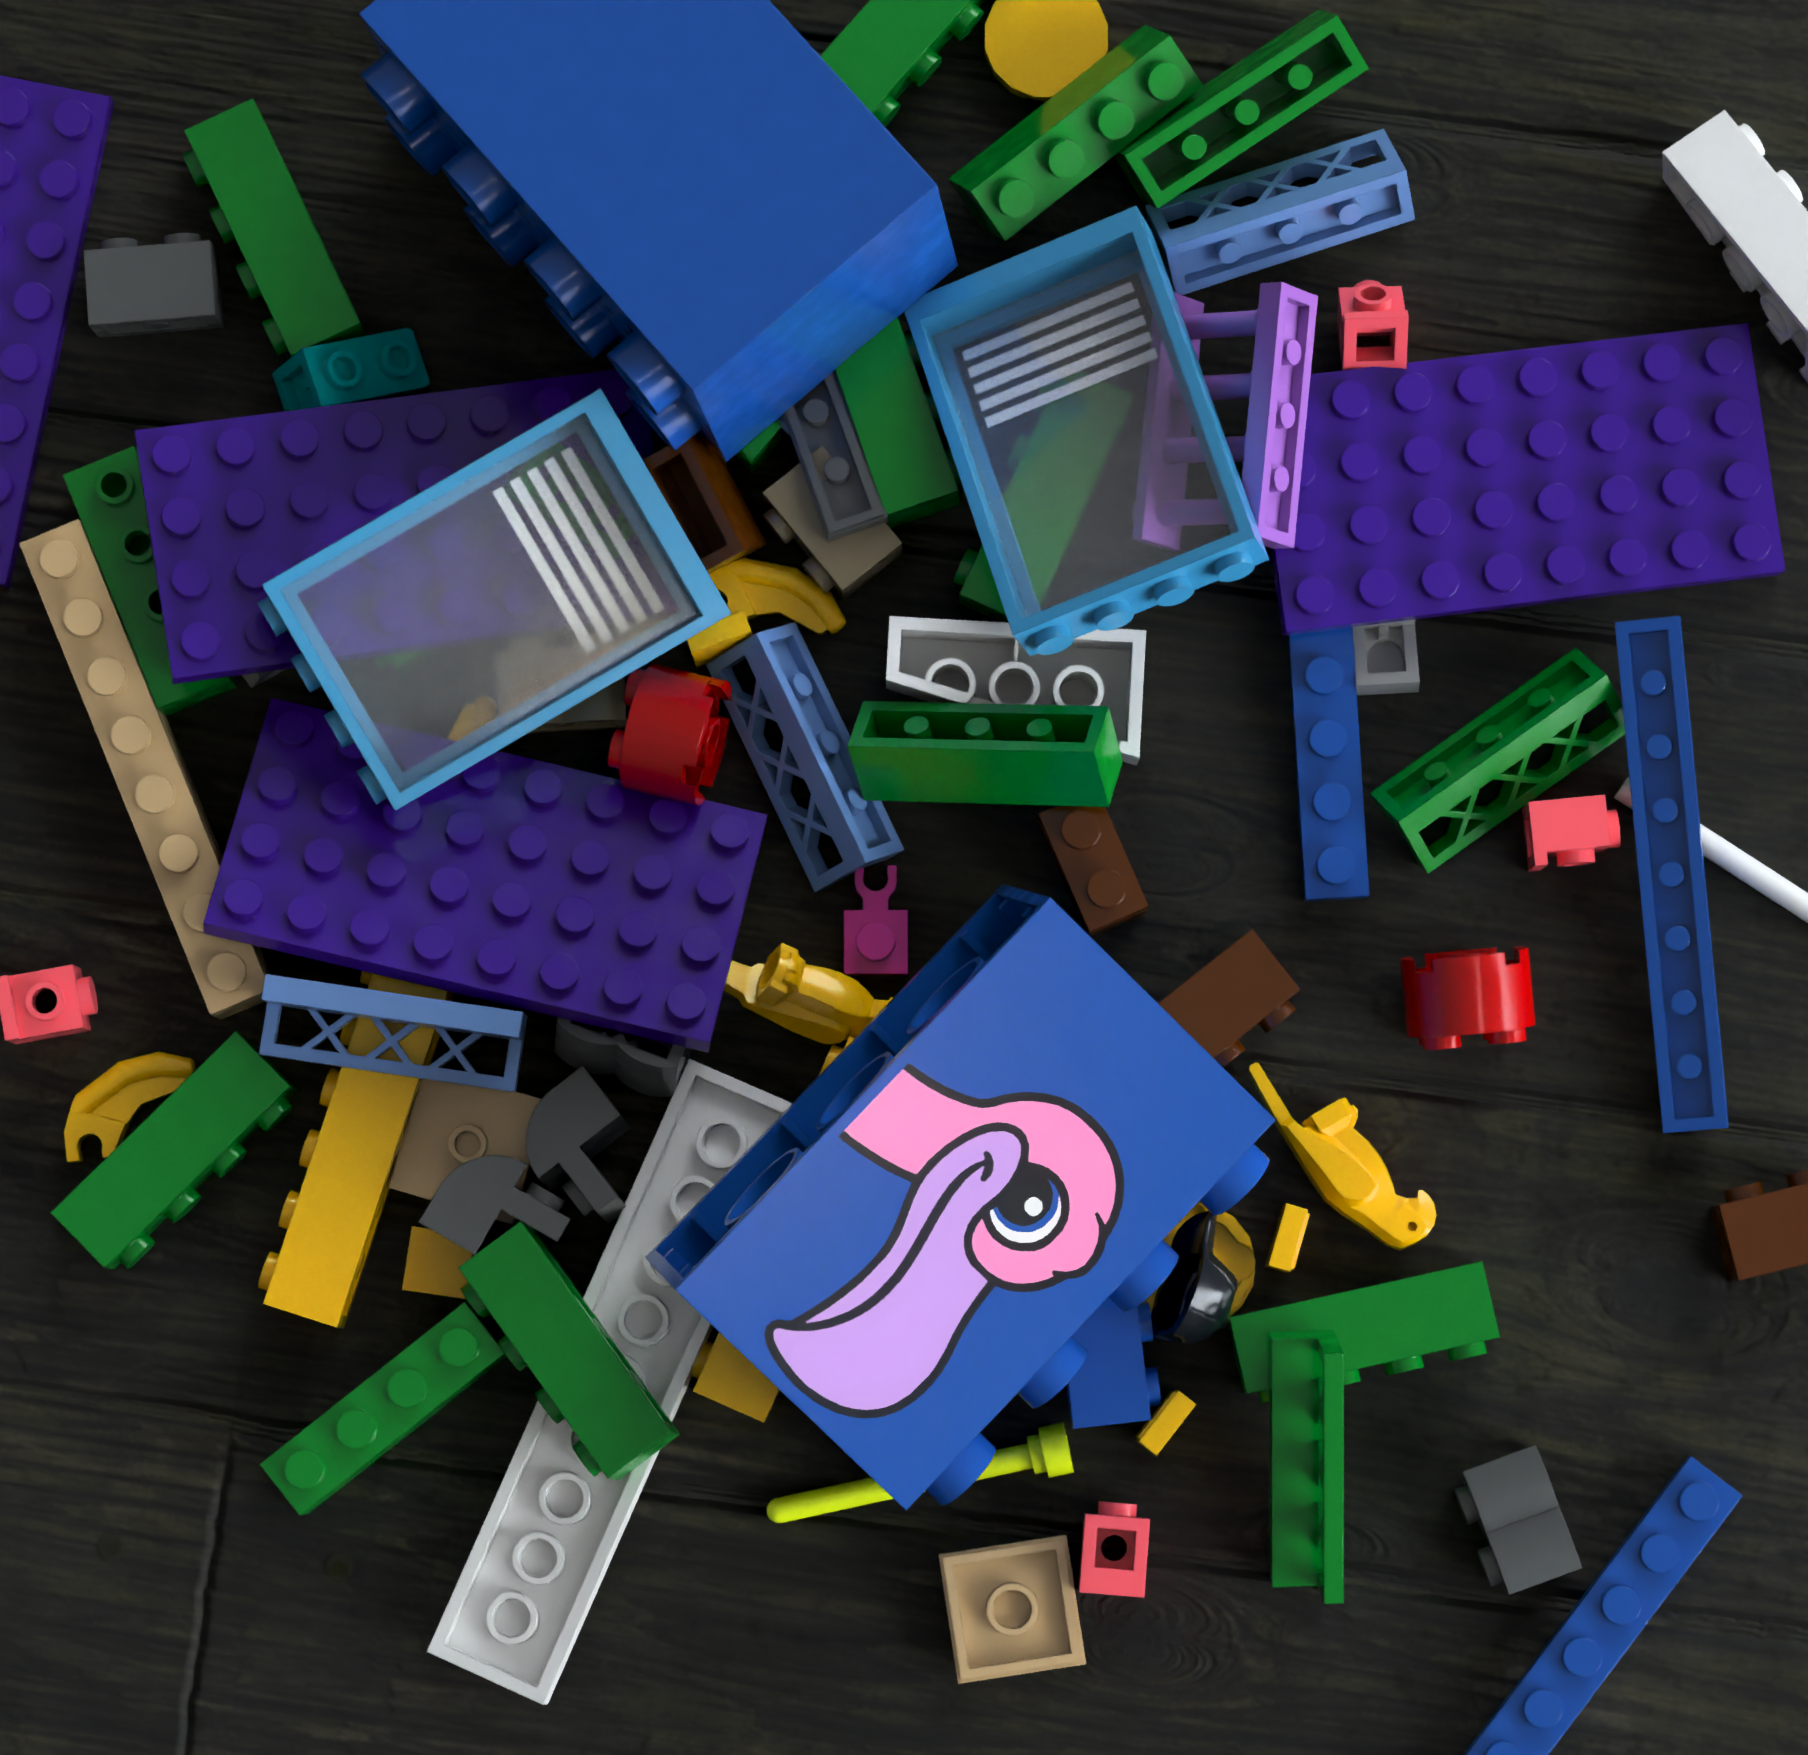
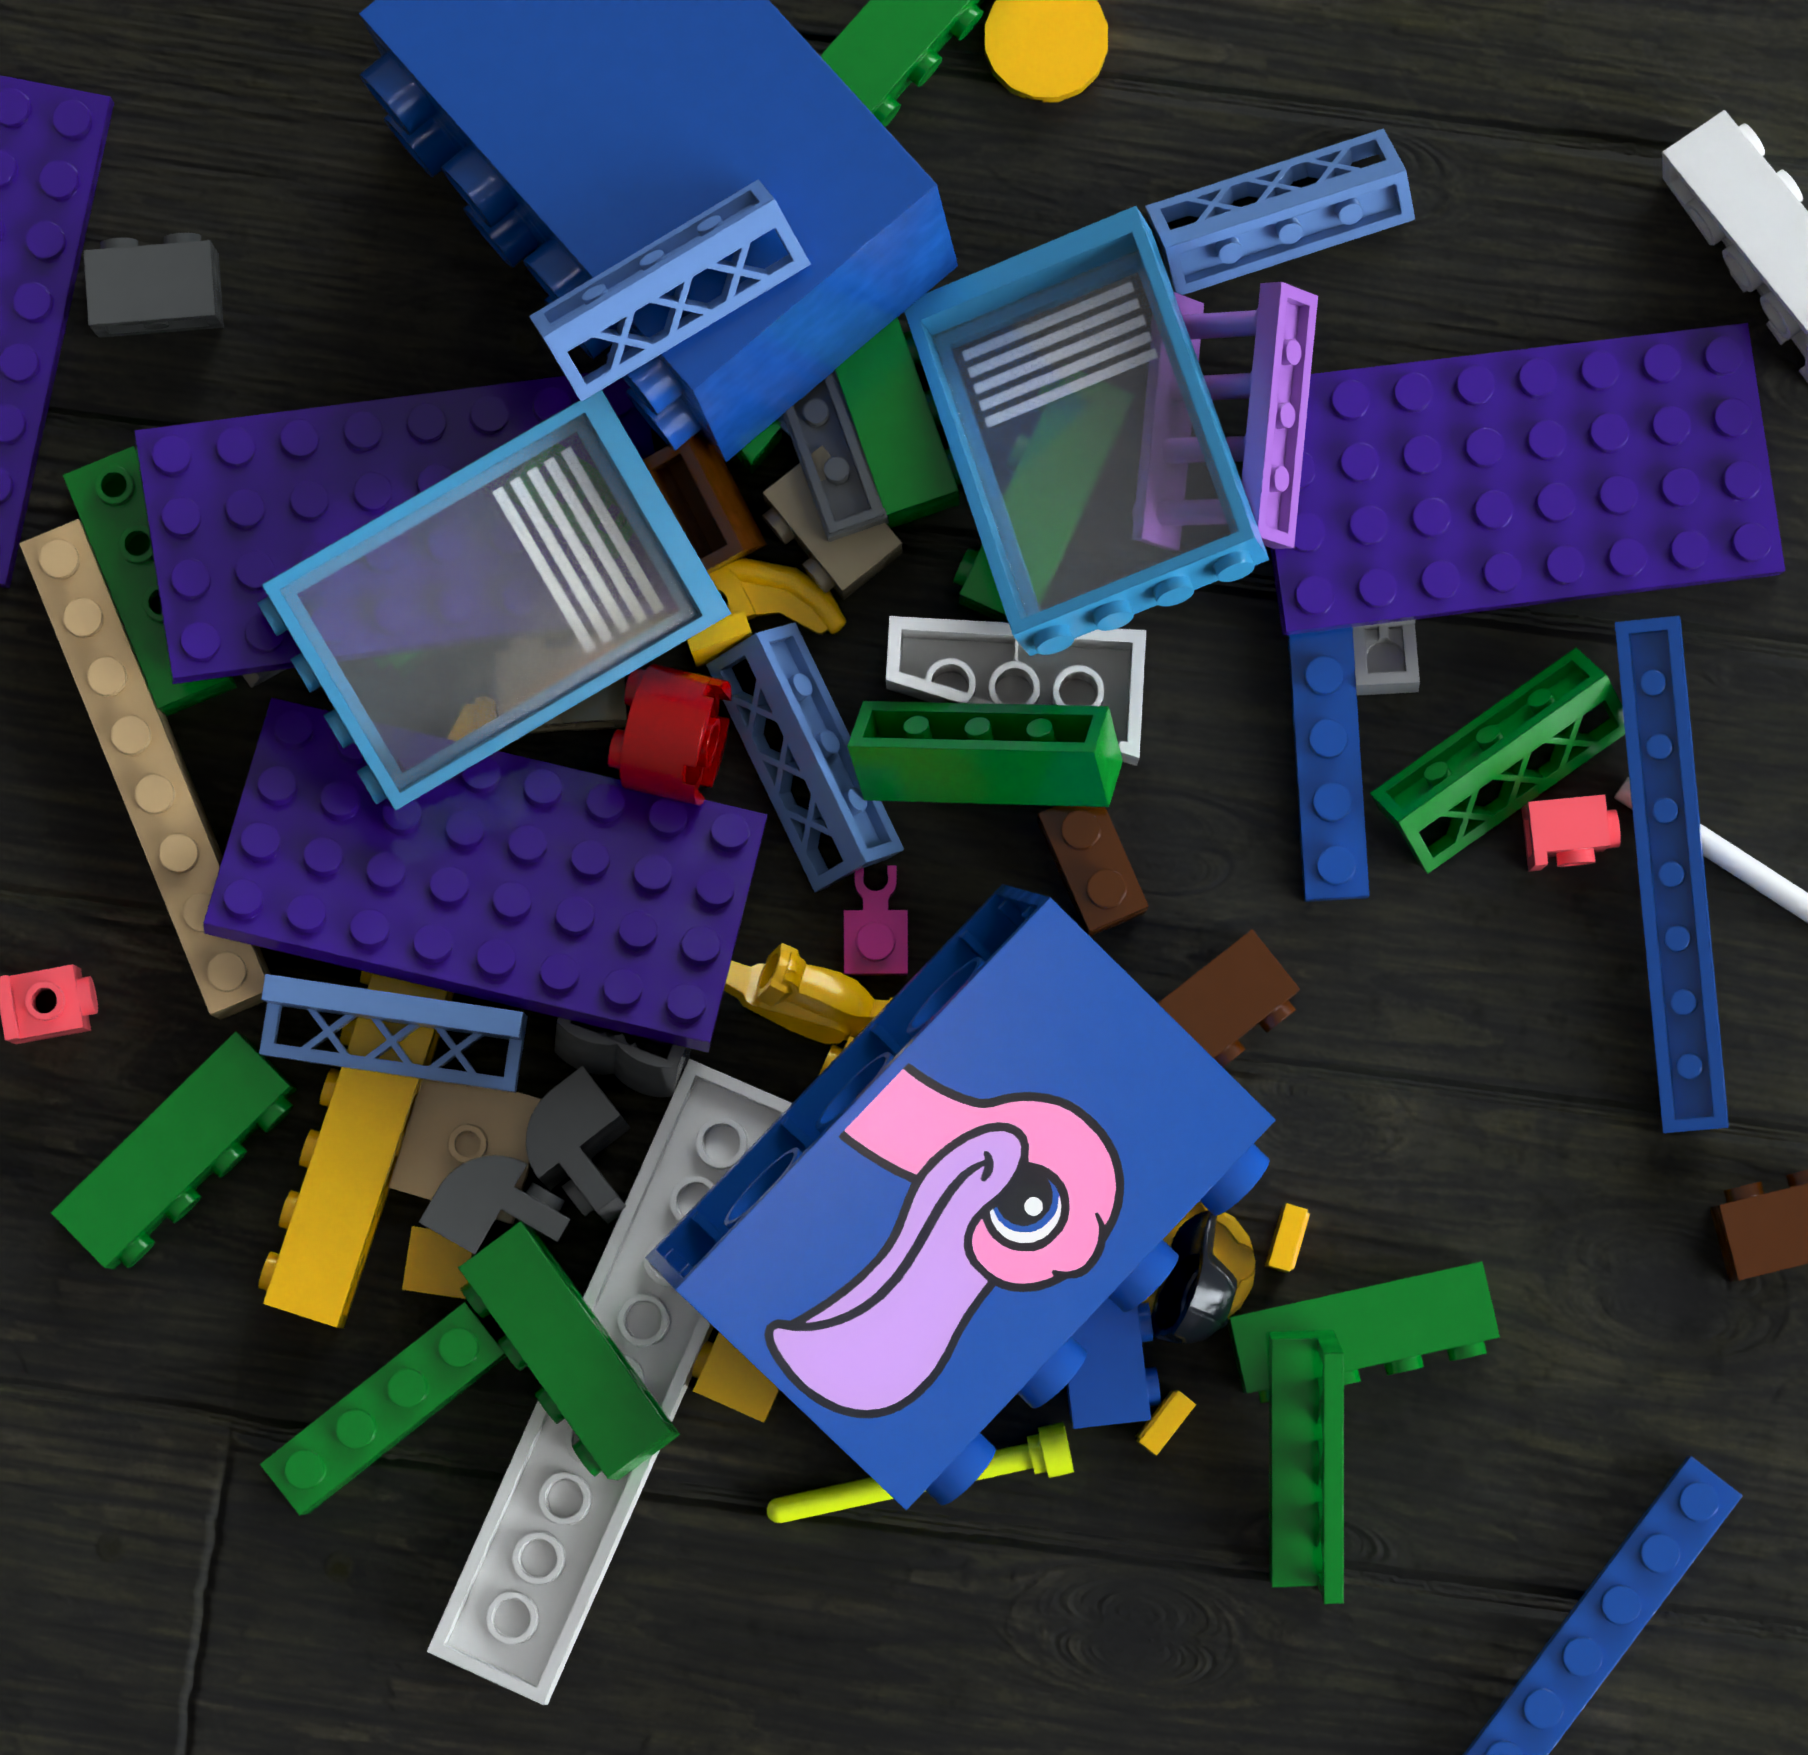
yellow piece [64,1051,196,1163] -> none
green brick [182,98,367,356] -> none
teal bracket [272,328,430,411] -> none
tan plate [938,1534,1086,1684] -> none
green brick [948,25,1203,241] -> none
coral brick [1078,1501,1150,1598] -> none
green brick [1114,9,1369,209] -> none
yellow animal [1248,1062,1436,1251] -> none
coral brick [1337,280,1409,370] -> none
red brick [1400,946,1536,1050] -> none
dark grey brick [1454,1445,1582,1595] -> none
none -> medium blue fence [529,179,811,402]

